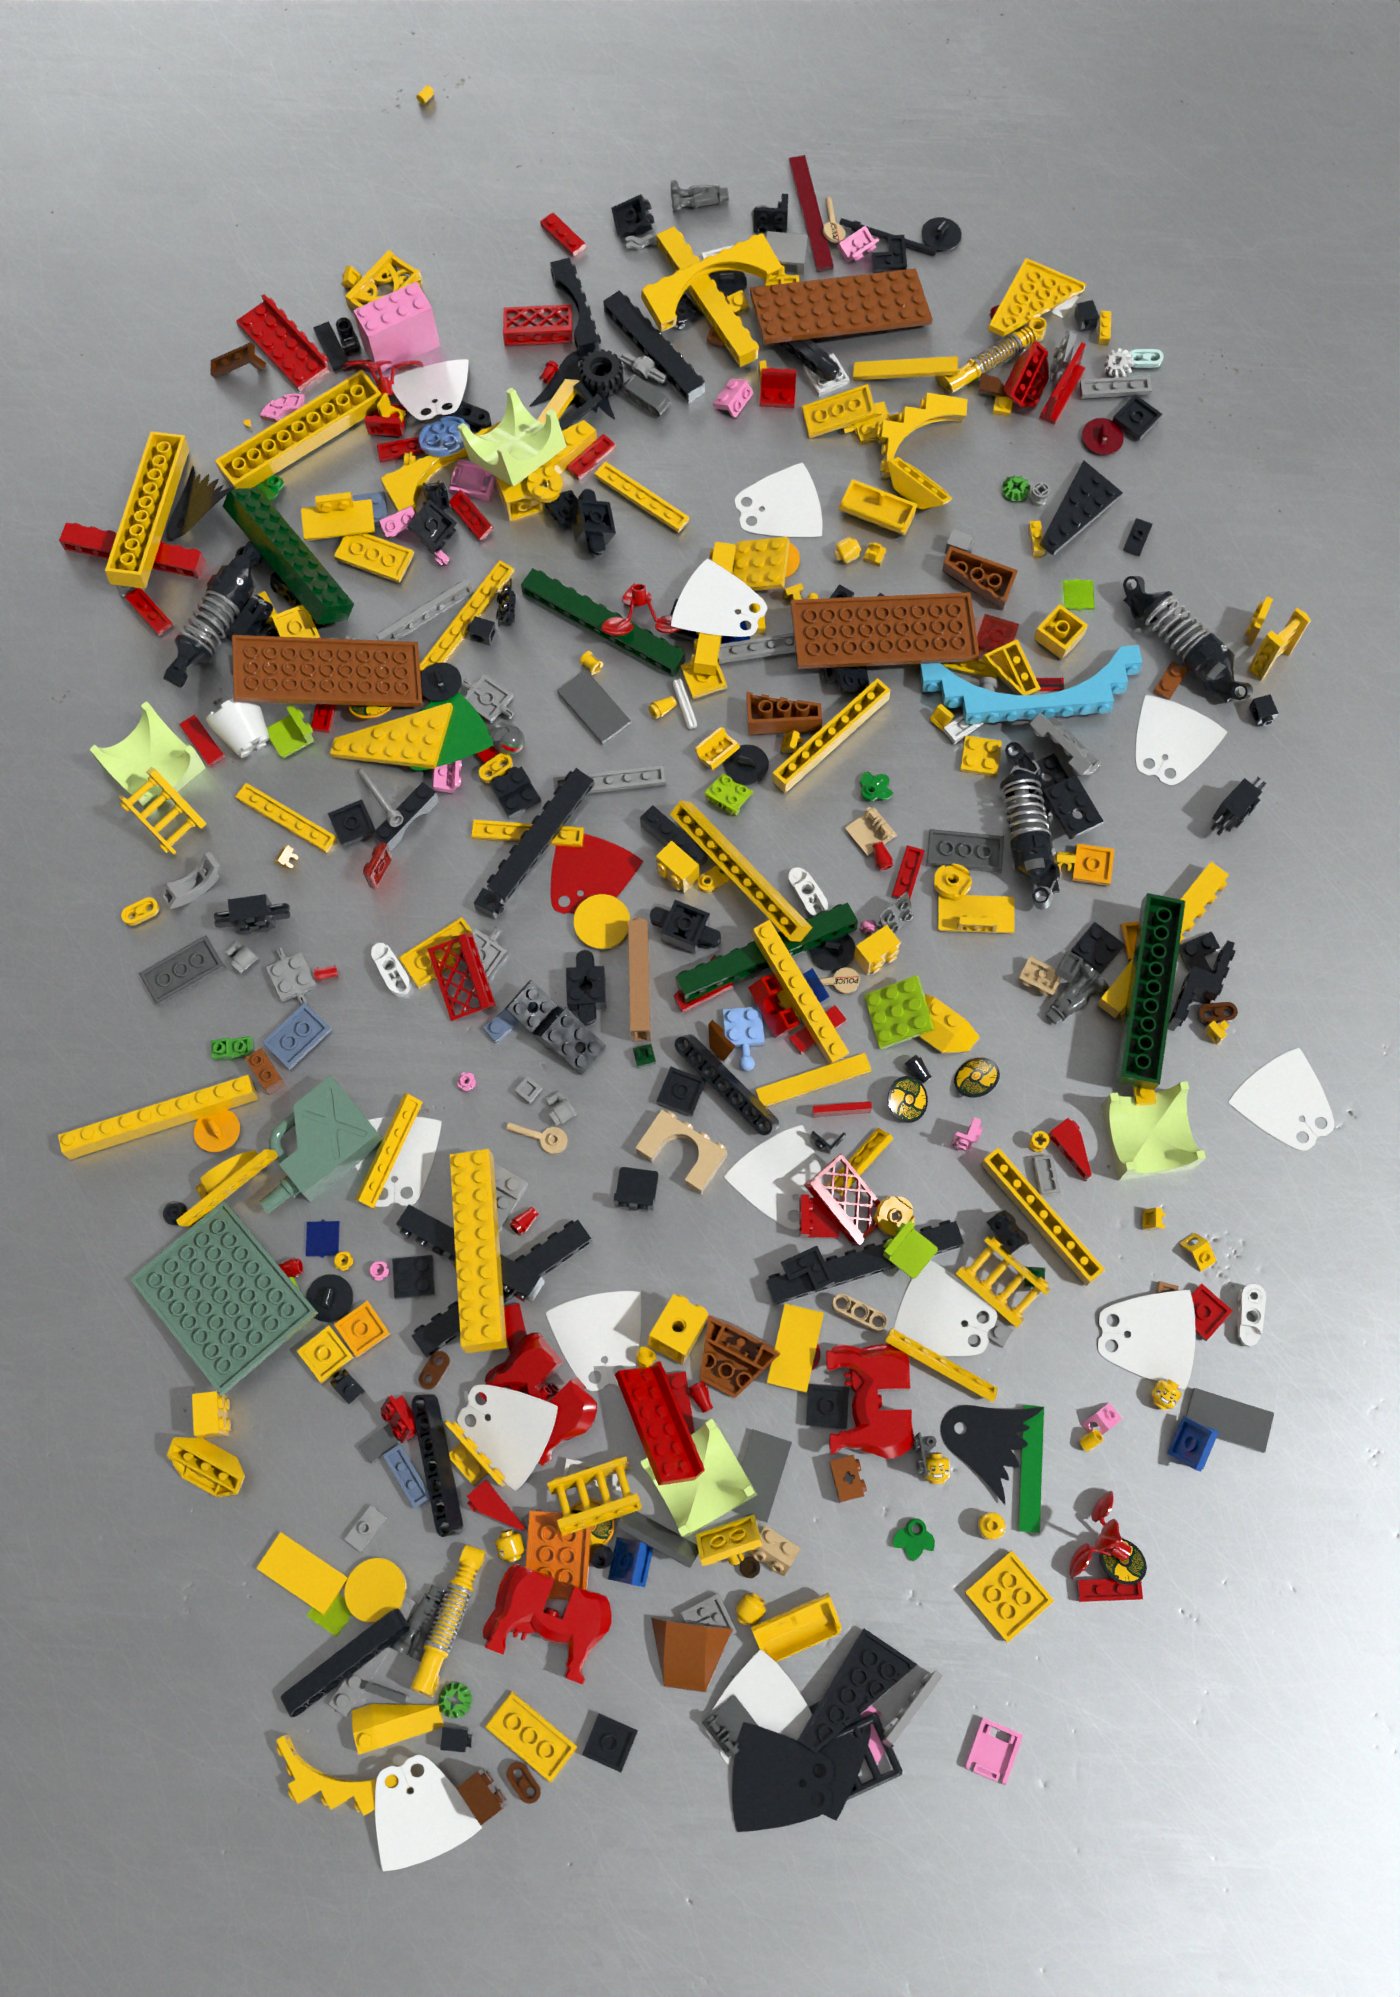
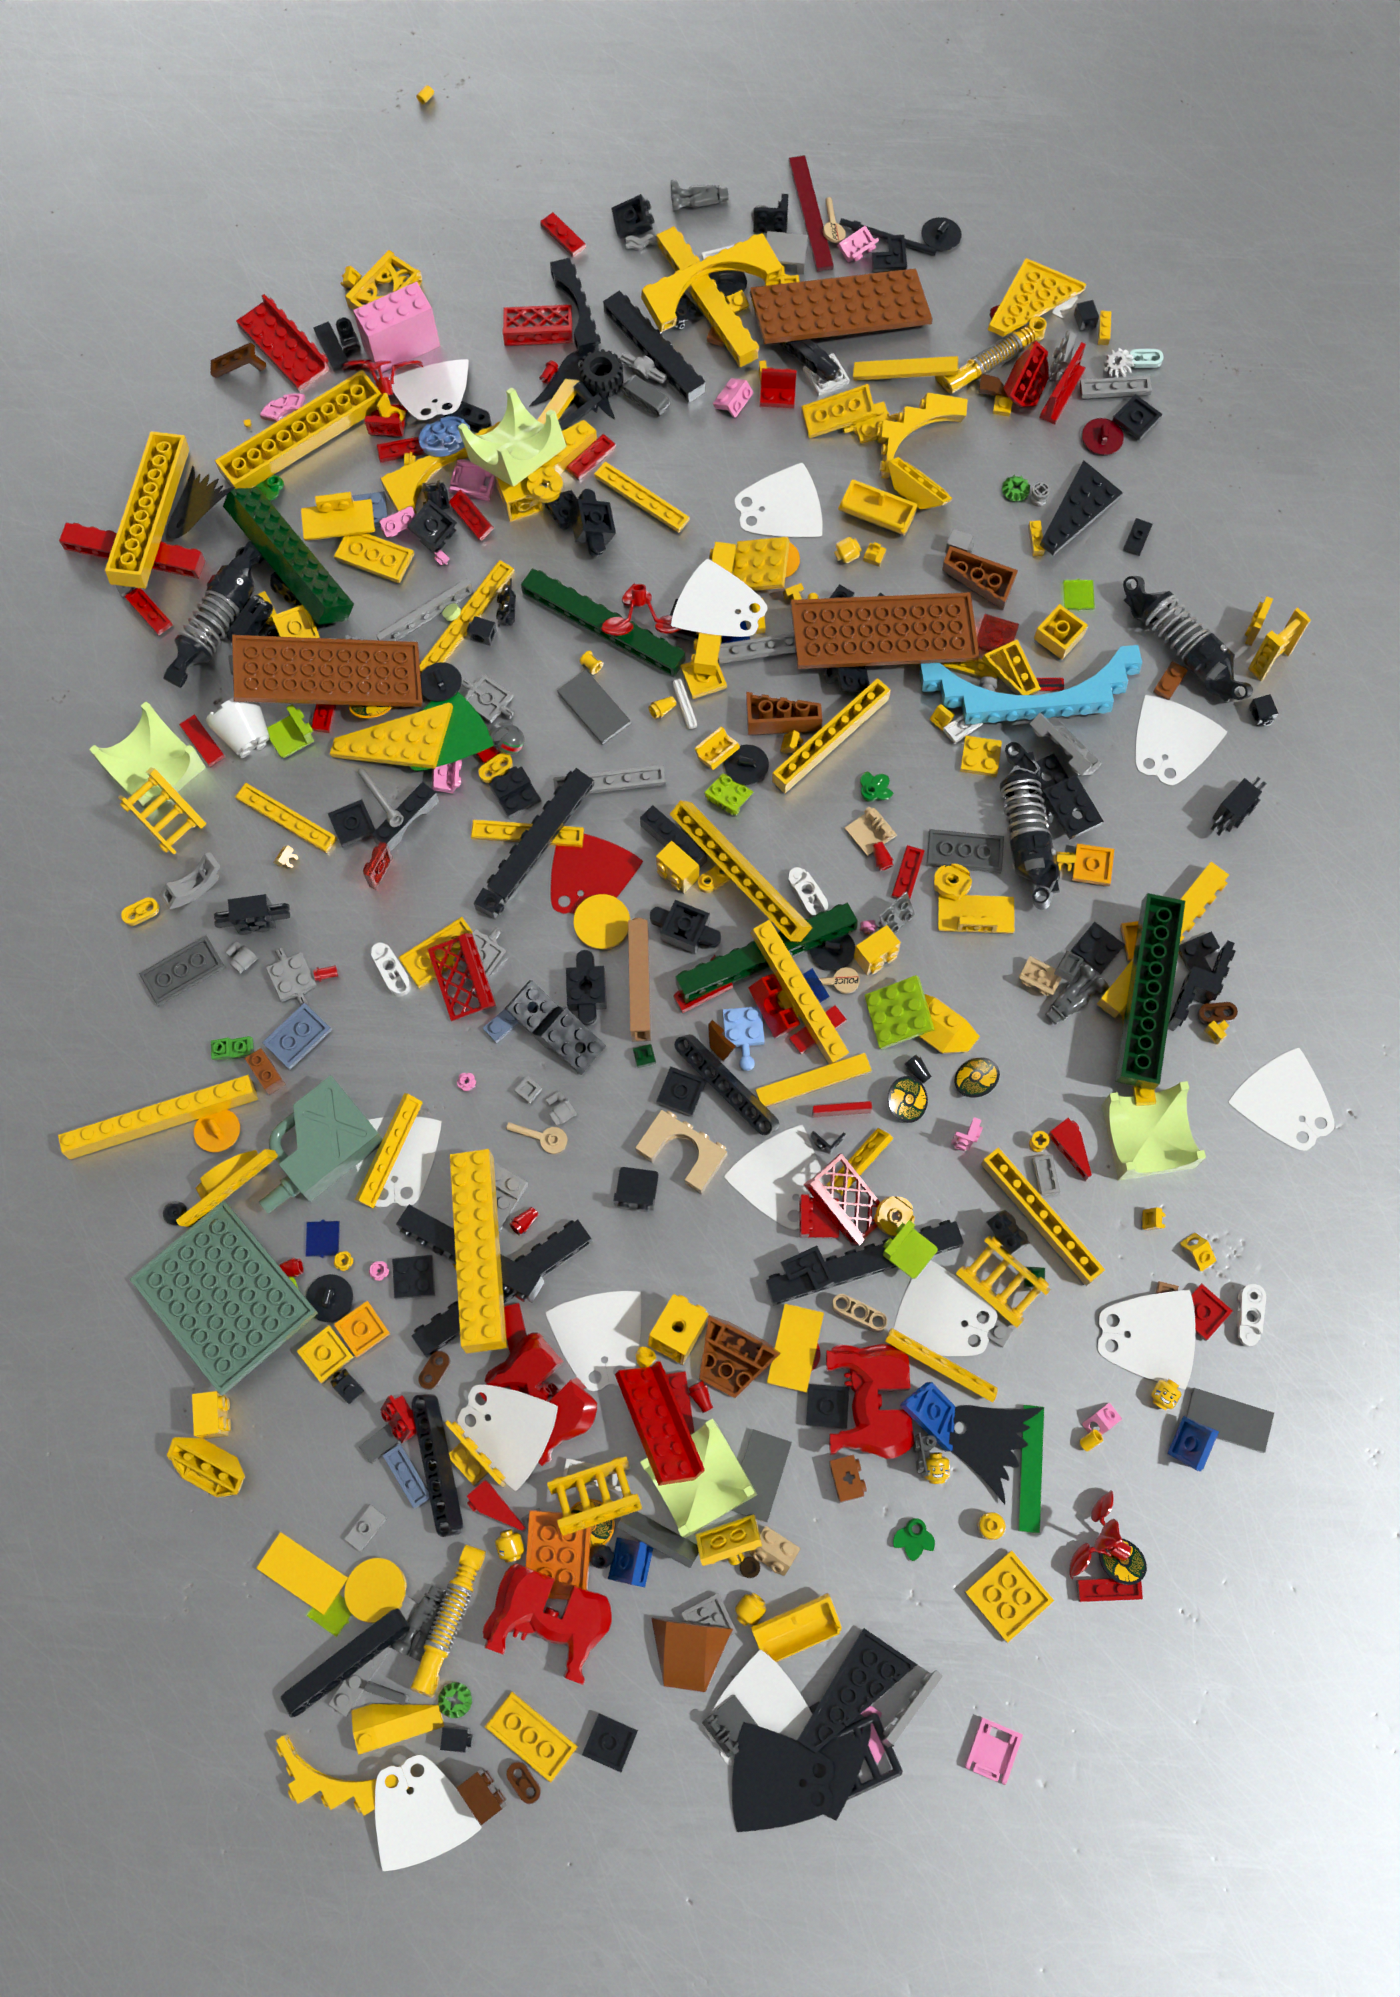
none -> yellowish green tile [442,603,461,621]
none -> blue wing [900,1382,955,1452]

